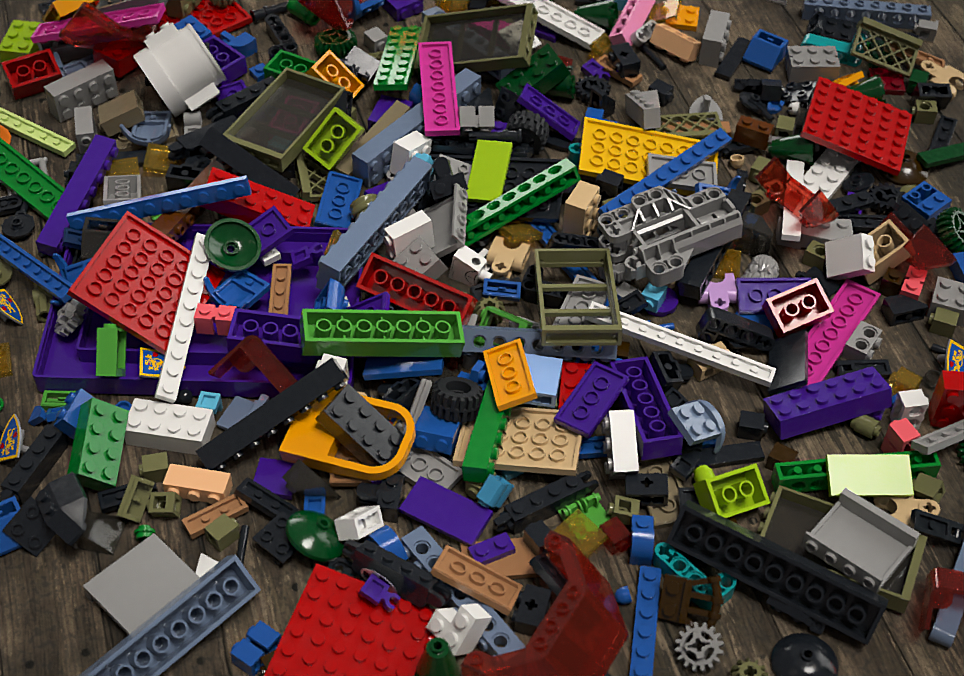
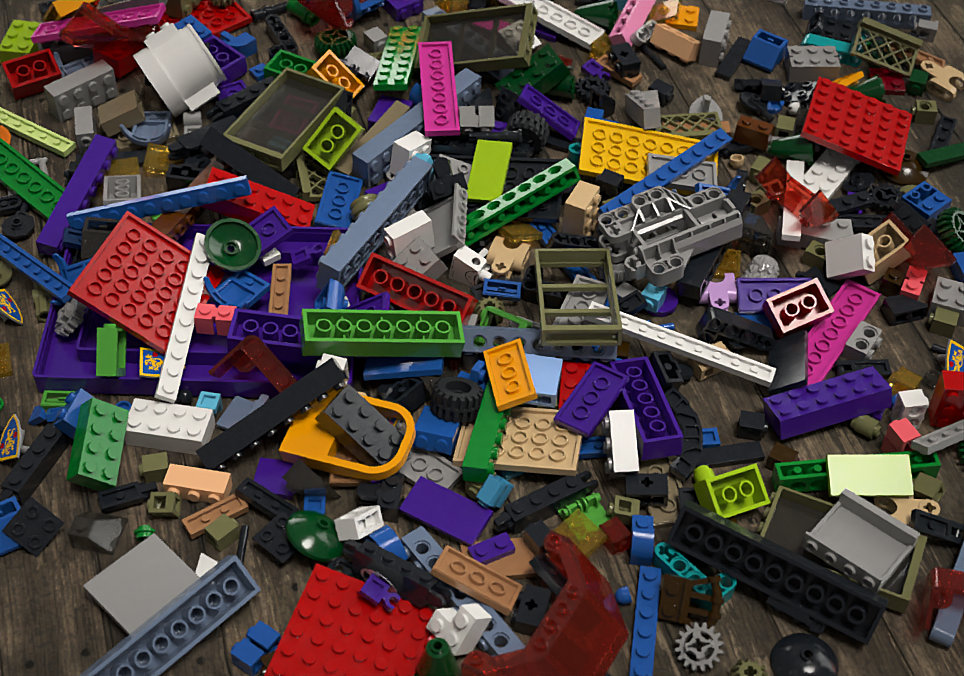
black wedge [35,472,87,546] -> none
olive hinge [117,475,155,522] -> none
light grey axle [403,379,432,433] -> none
sand blue piece [667,400,725,454] -> none
black brick [911,83,952,109] -> none

